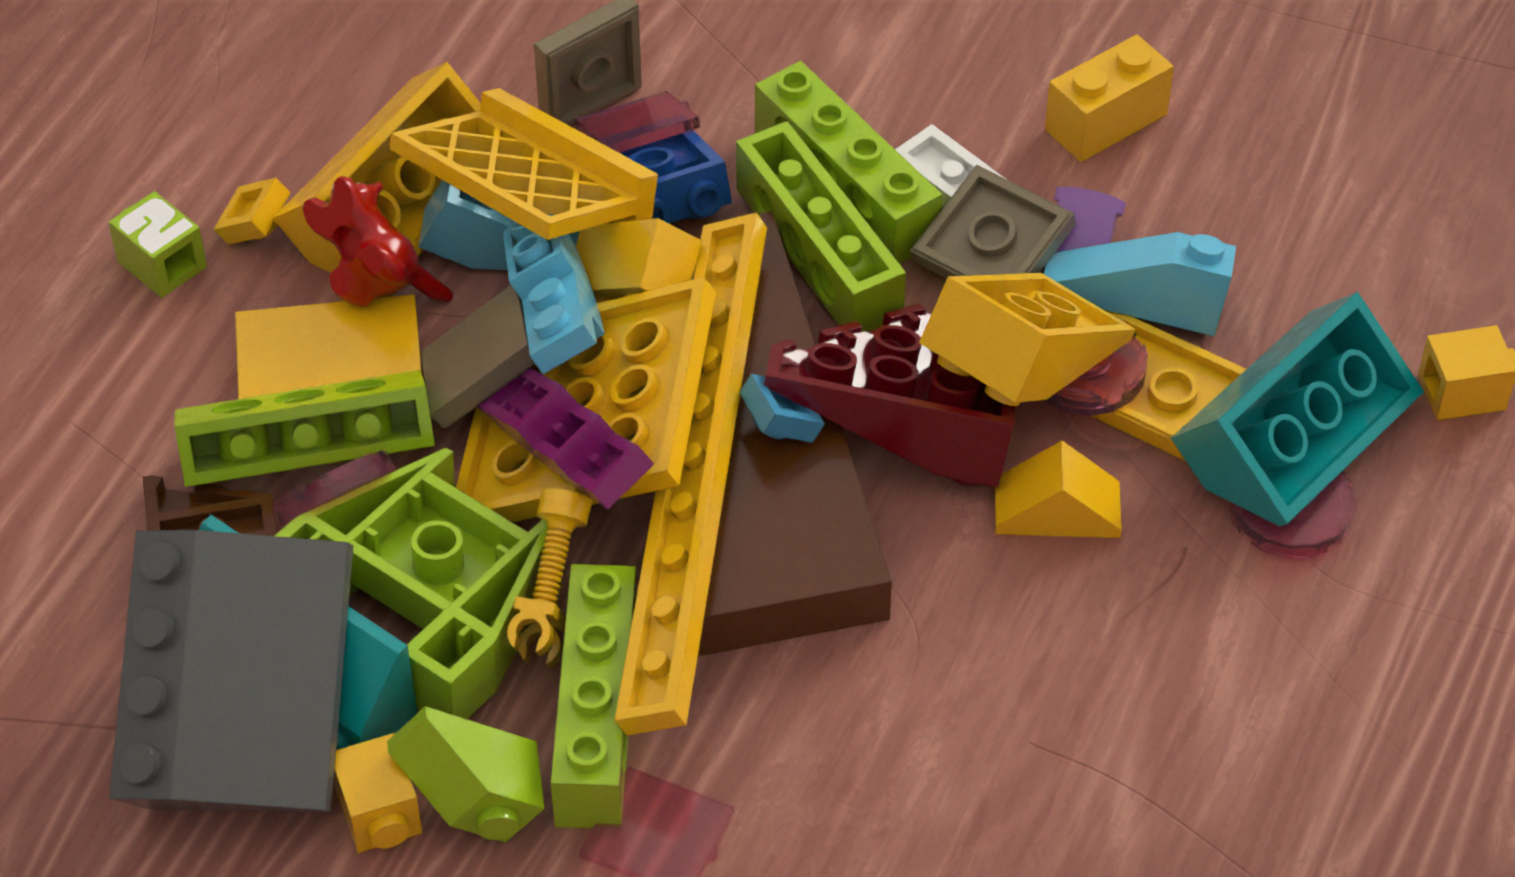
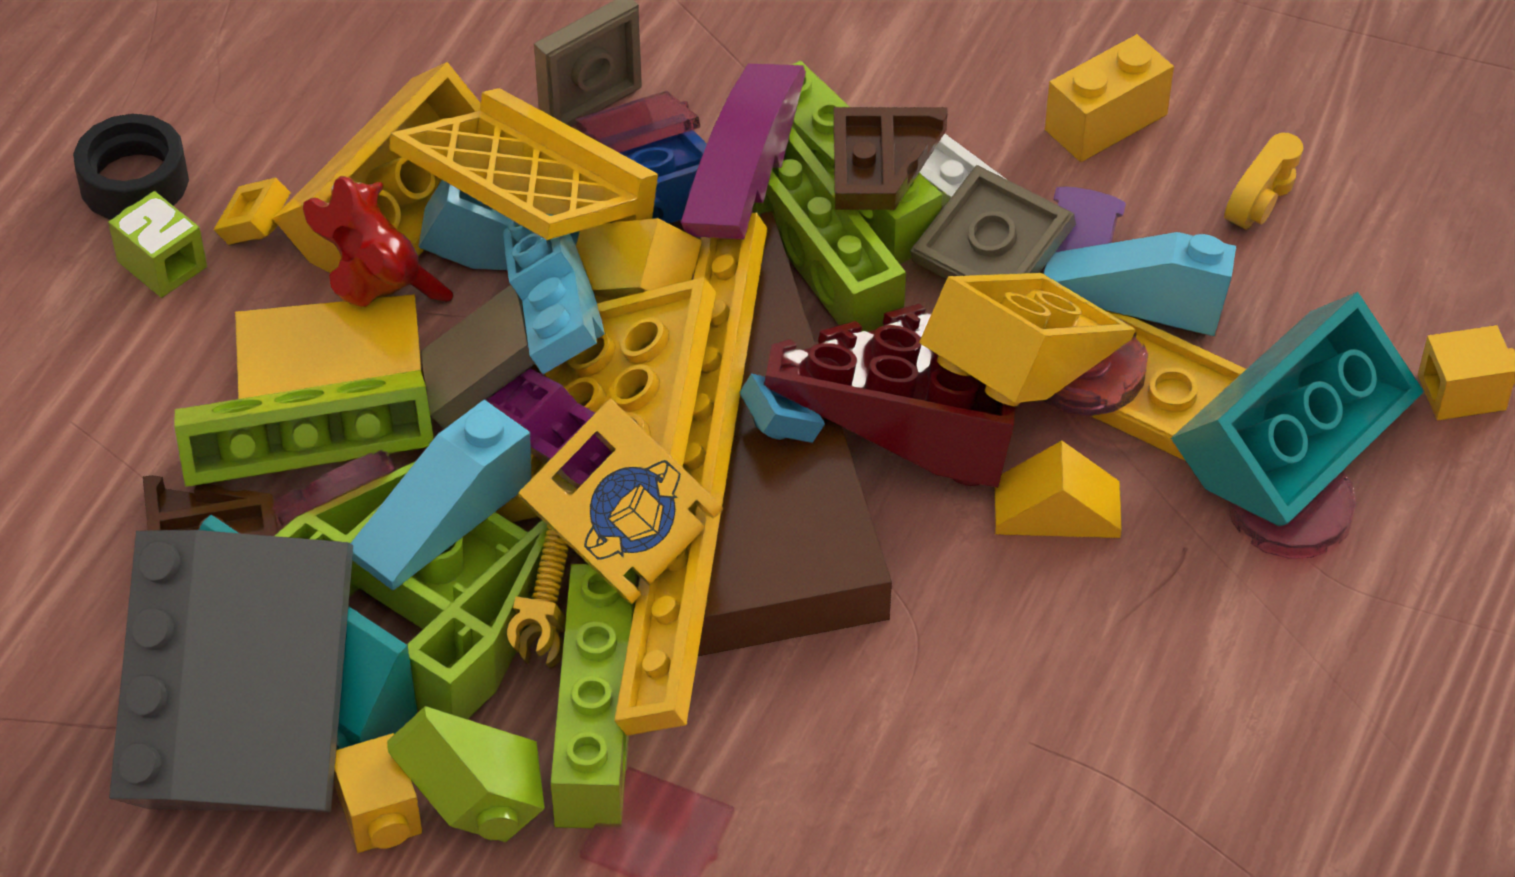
none -> black tyre [73,113,189,220]
none -> medium azure slope [350,400,531,590]
none -> yellow container [517,398,723,604]
none -> magenta slope [681,63,806,239]
none -> reddish brown wing [833,107,948,210]
none -> yellow plate [1224,133,1304,230]

